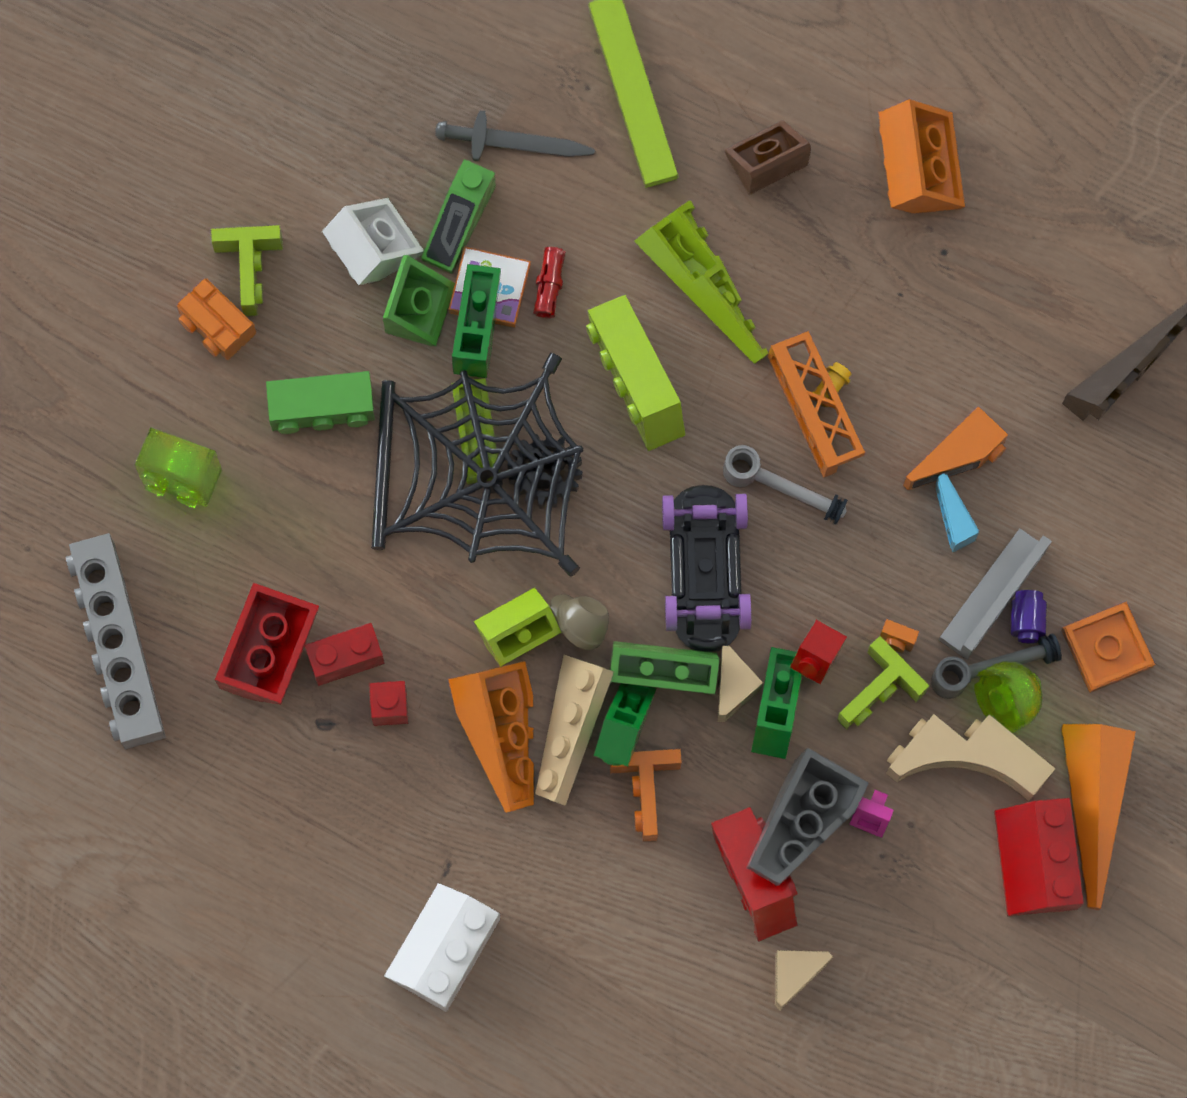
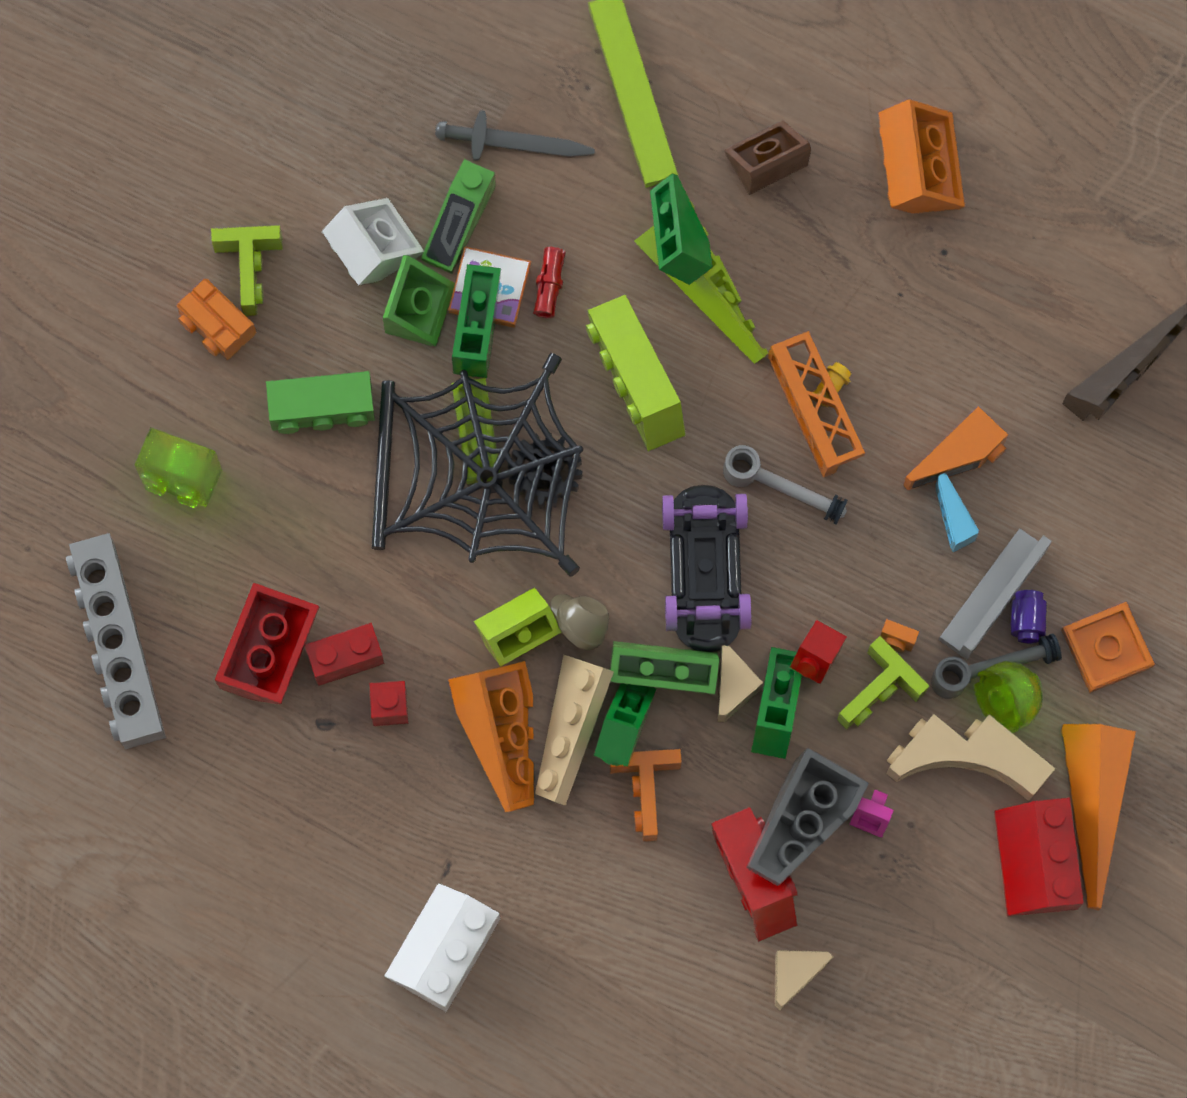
none -> green slope [650,173,713,285]

